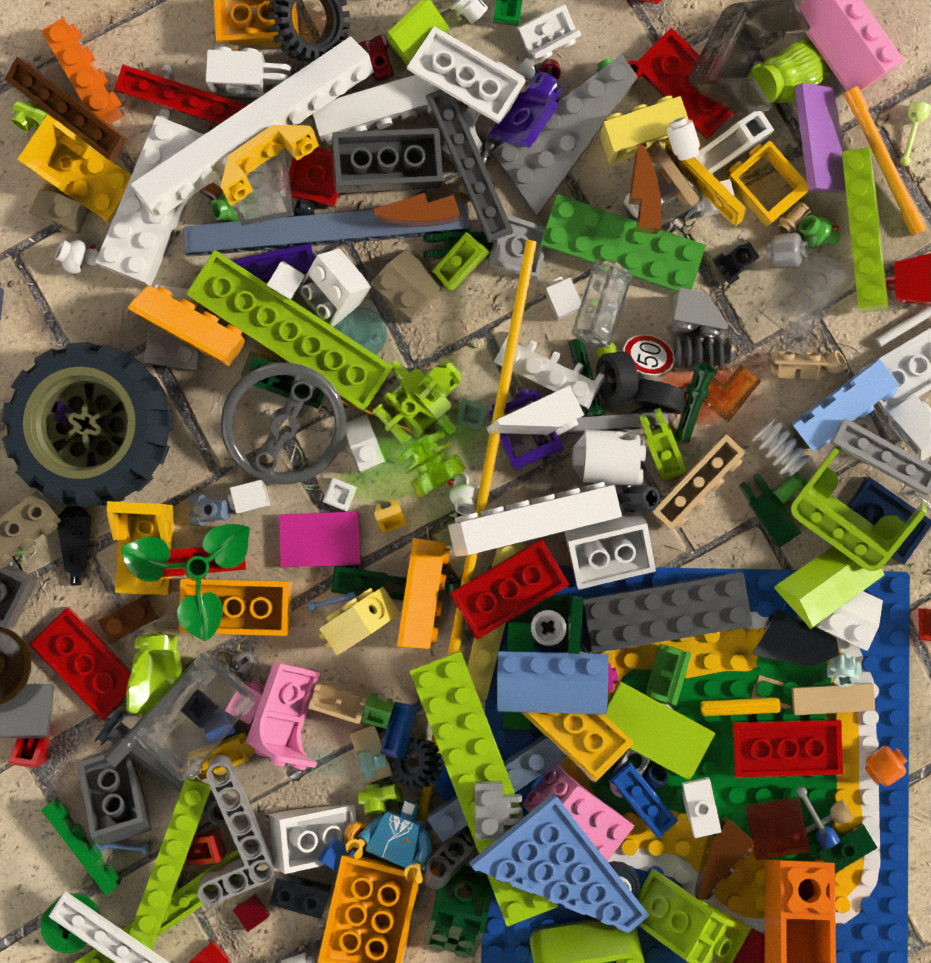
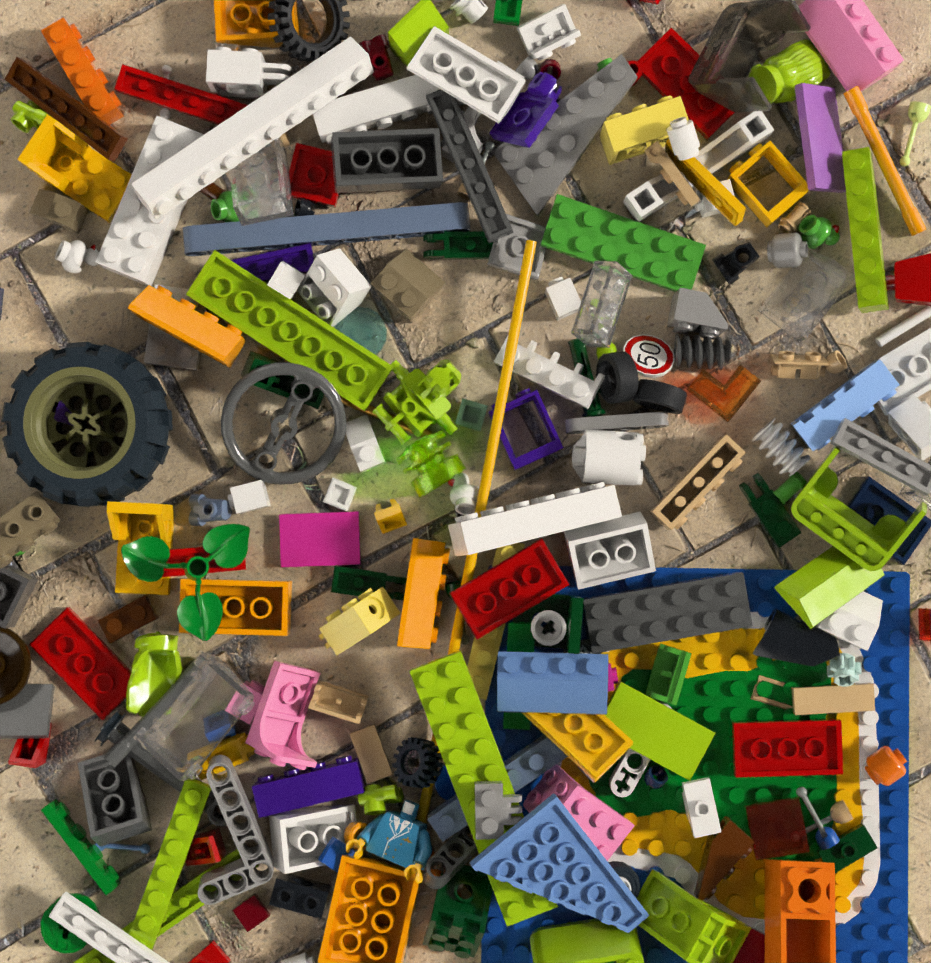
black piece [57,506,91,586] -> none
black tile [180,689,219,728] -> none
yellow slope [220,125,319,206] -> none
light grey hinge [229,651,254,673] -> none
medium blue hinge [306,592,356,612] -> none
clear light blue tile [356,749,386,781] -> none
bright green tile [361,693,394,729] -> none
dark orange slope [373,193,460,227] -> none
blue tile [380,702,418,760] -> none
lime slope [432,233,490,290] -> none
white slope [487,385,584,436] -> none
blue tile [608,760,678,839] -> none
black piece [615,485,660,512] -> none
dark orange slope [629,144,661,234] -> none
lime hinge [639,408,687,481] -> none
dark green pin [674,363,717,444] -> none
yellow axle [700,698,780,716] -> none
none -> dark purple brick [252,755,365,818]

